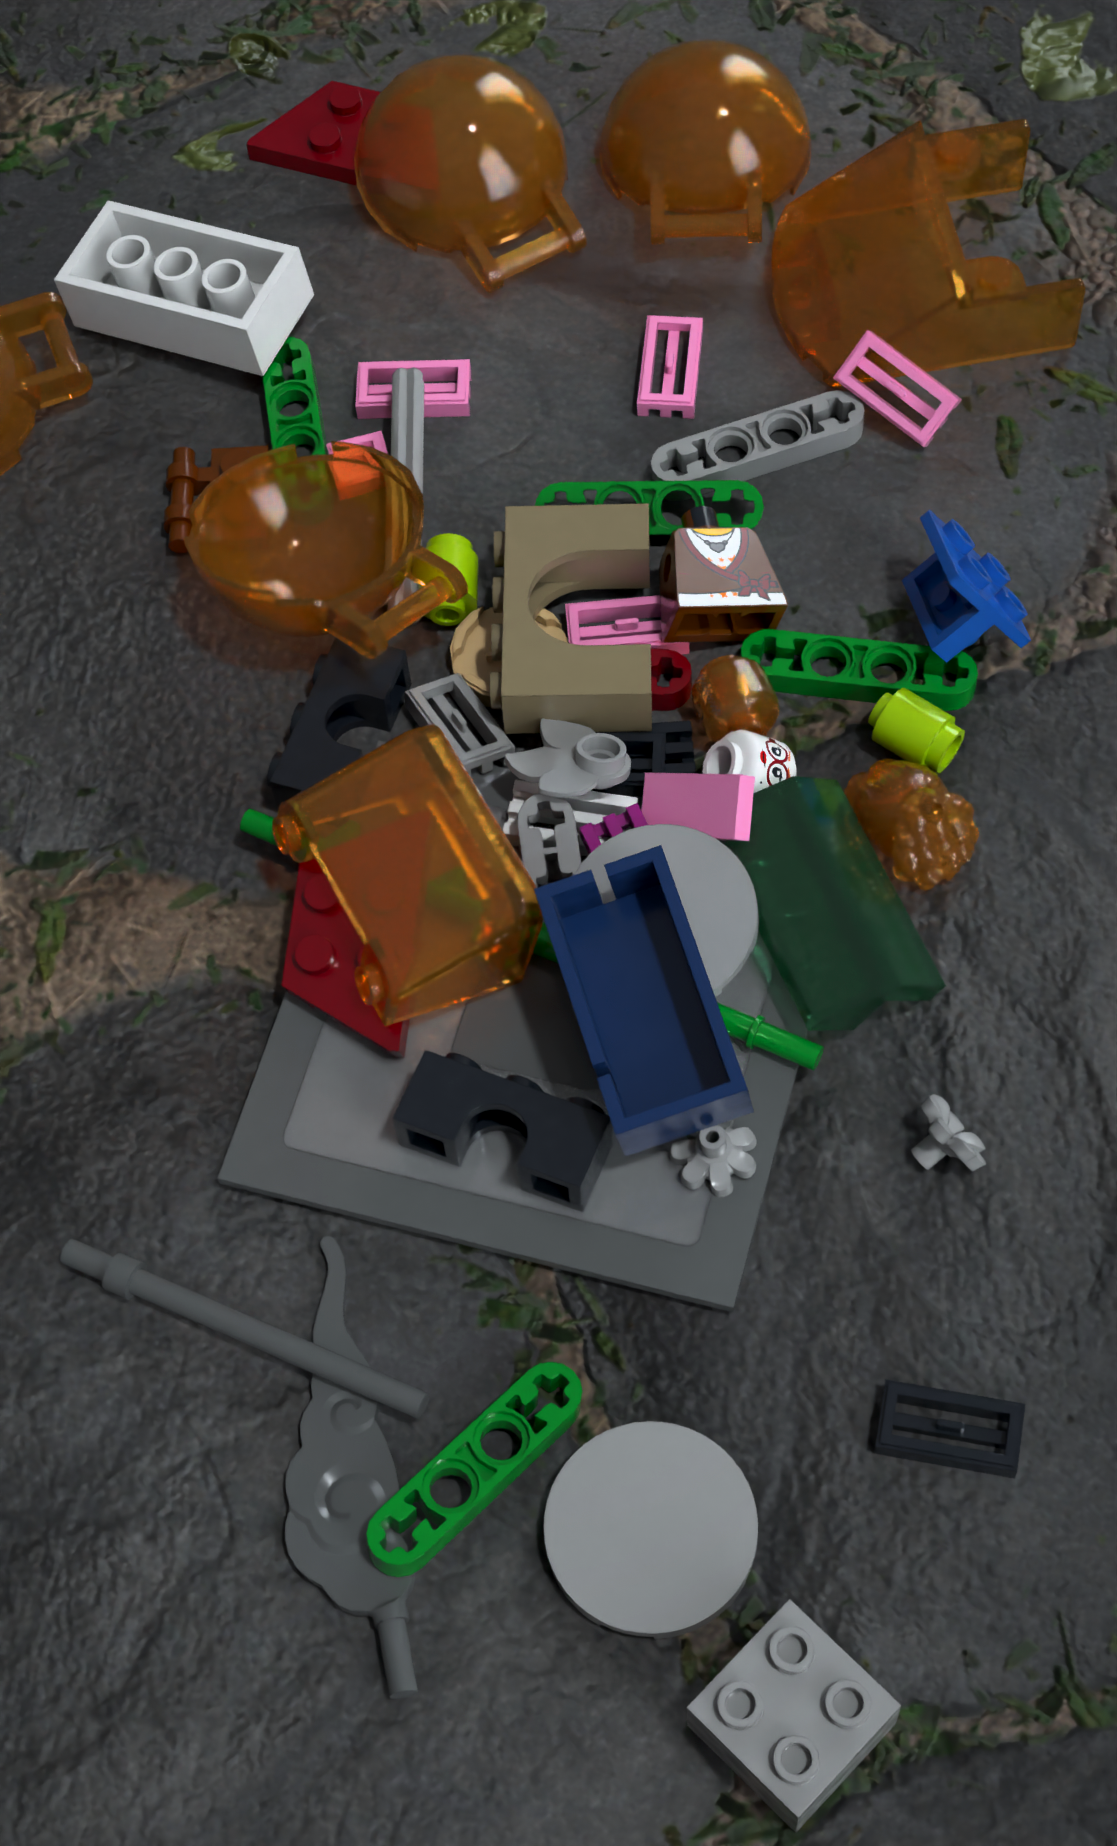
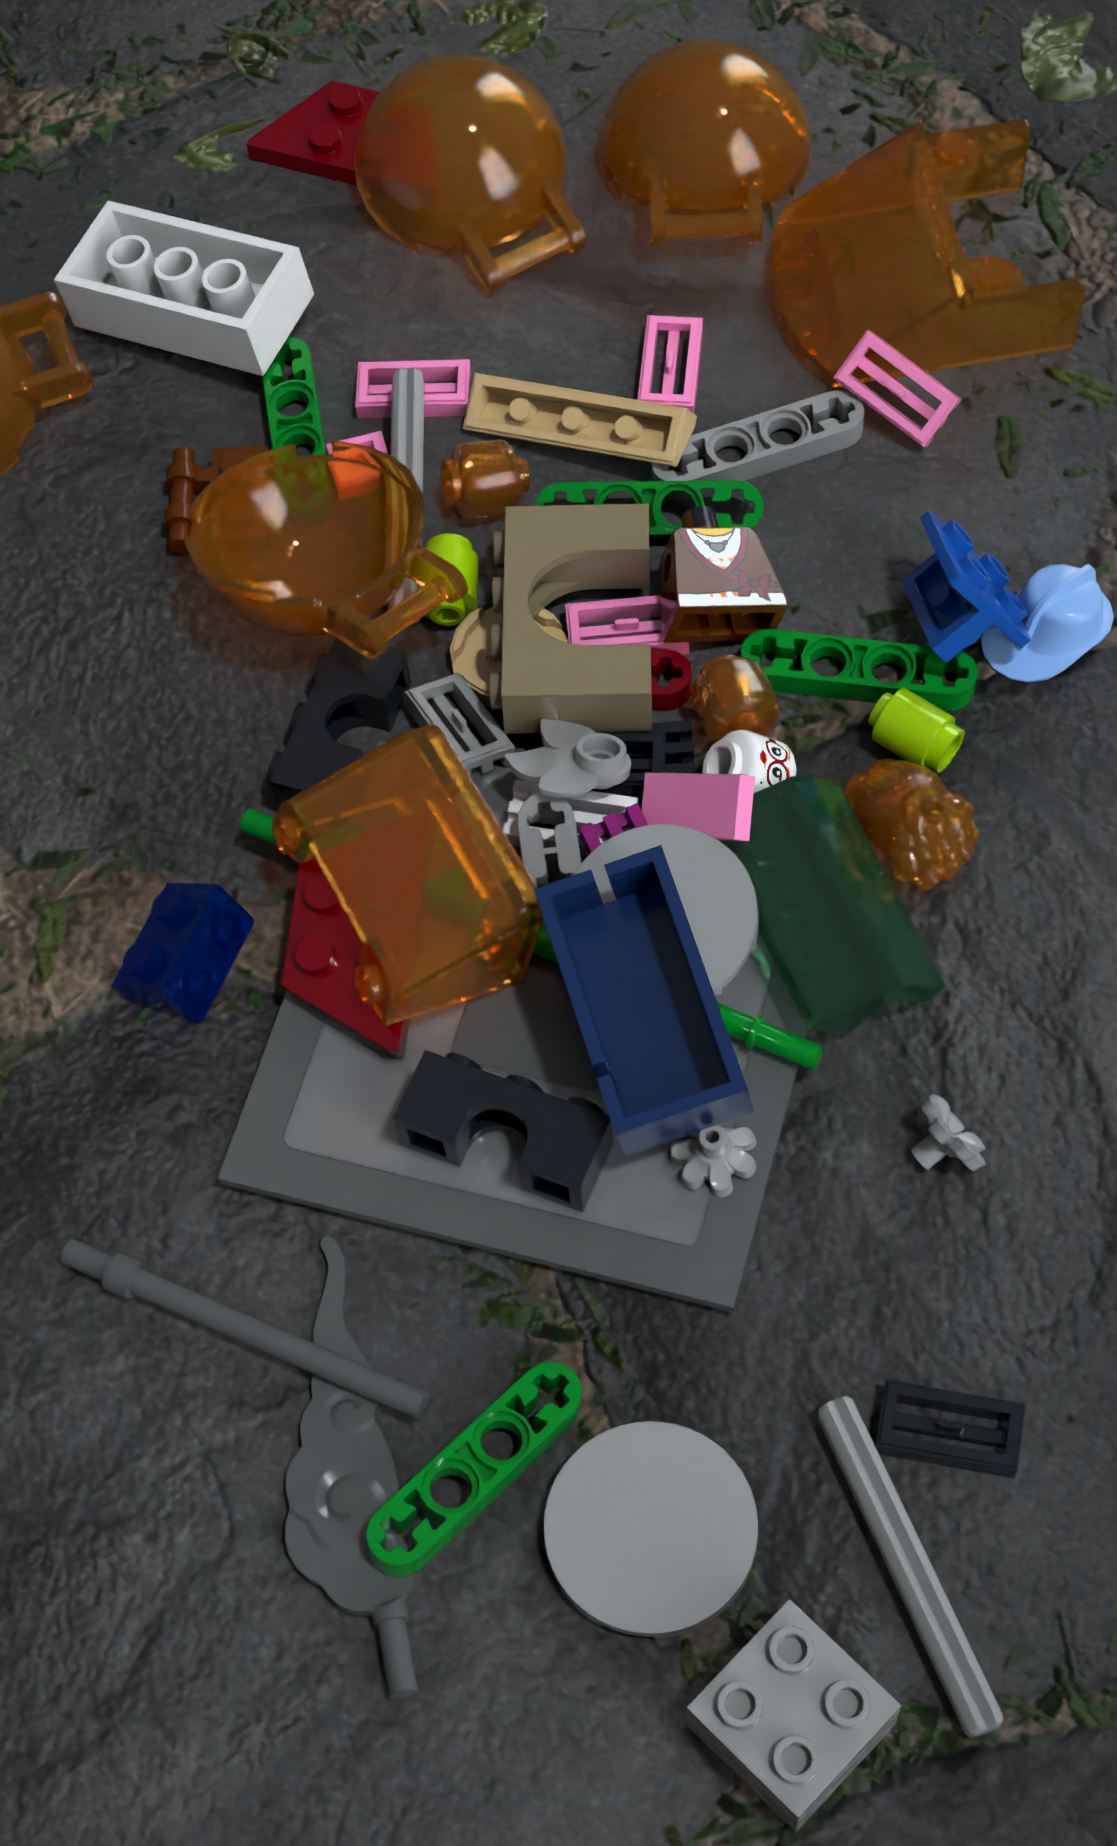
none -> clear blue bracket [111,883,254,1023]
none -> clear orange head [441,439,530,519]
none -> tan slope [462,373,697,467]
none -> light grey axle [818,1396,1003,1738]
none -> light blue piece [981,564,1114,683]

